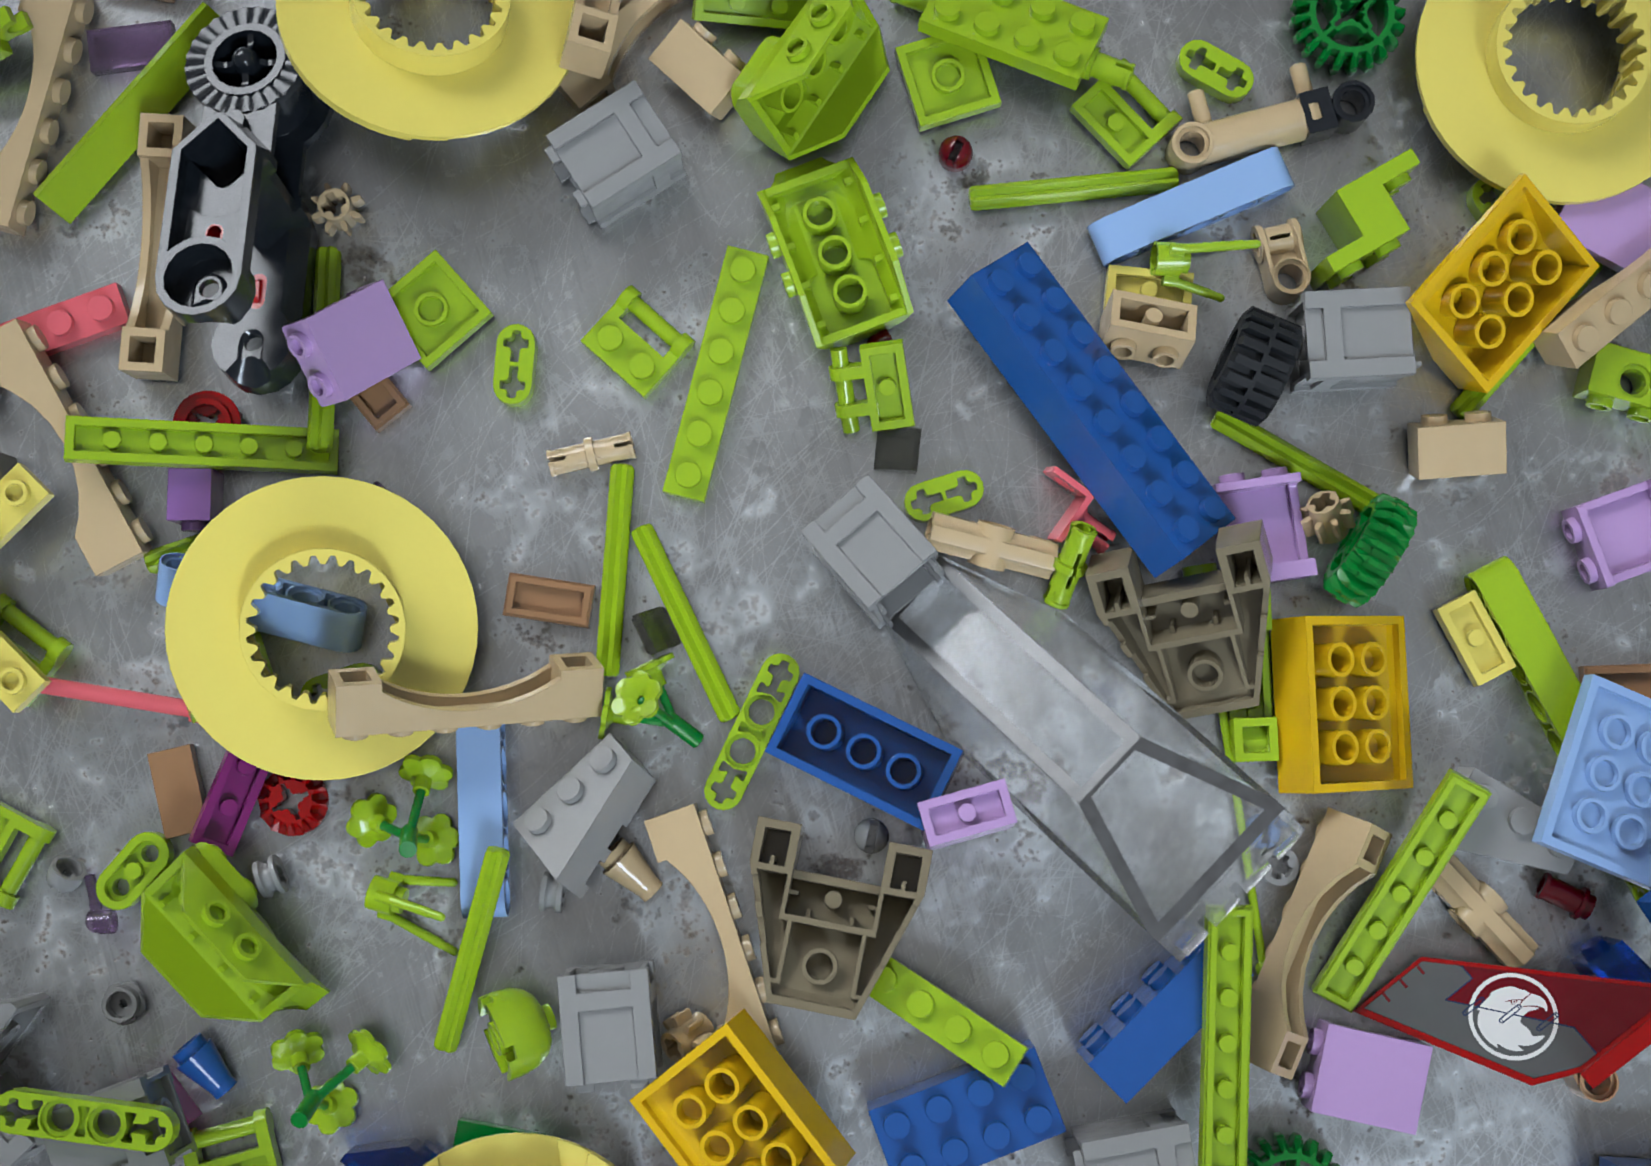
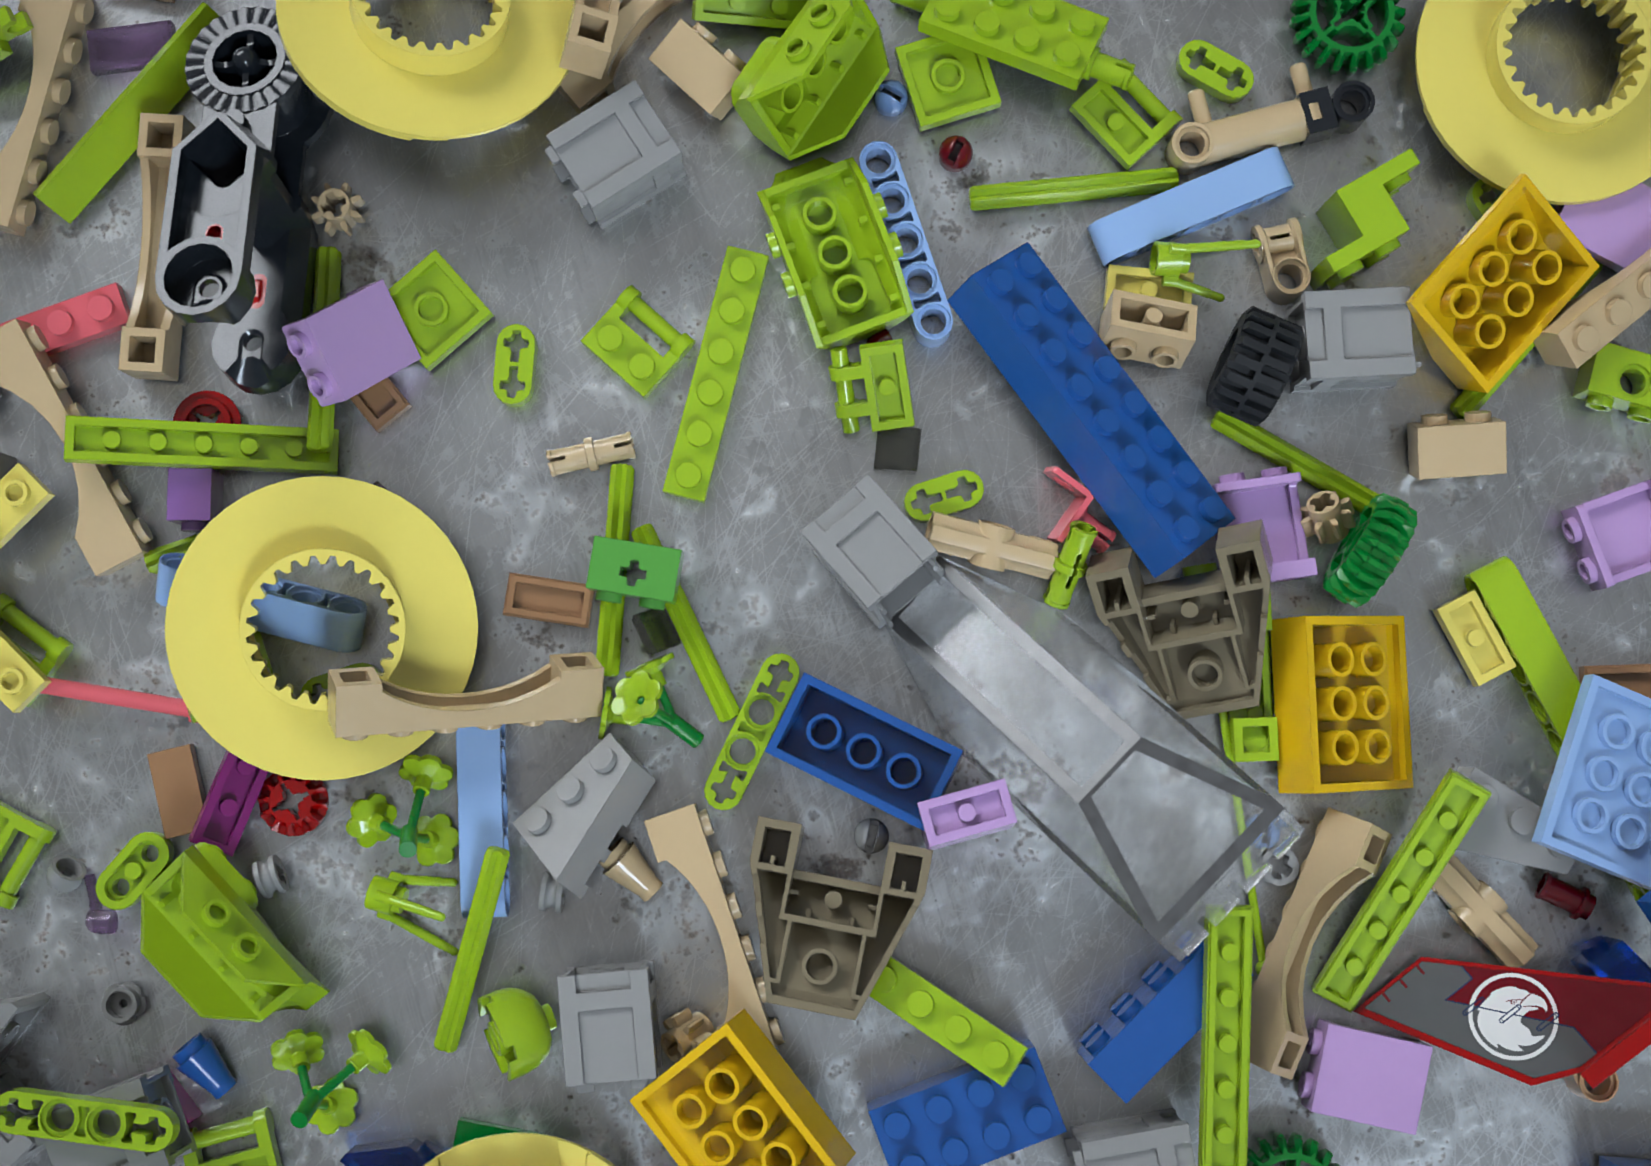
none -> bright green brick [586,536,684,611]
none -> light blue beam [859,141,953,348]
none -> medium blue hinge [874,79,908,117]

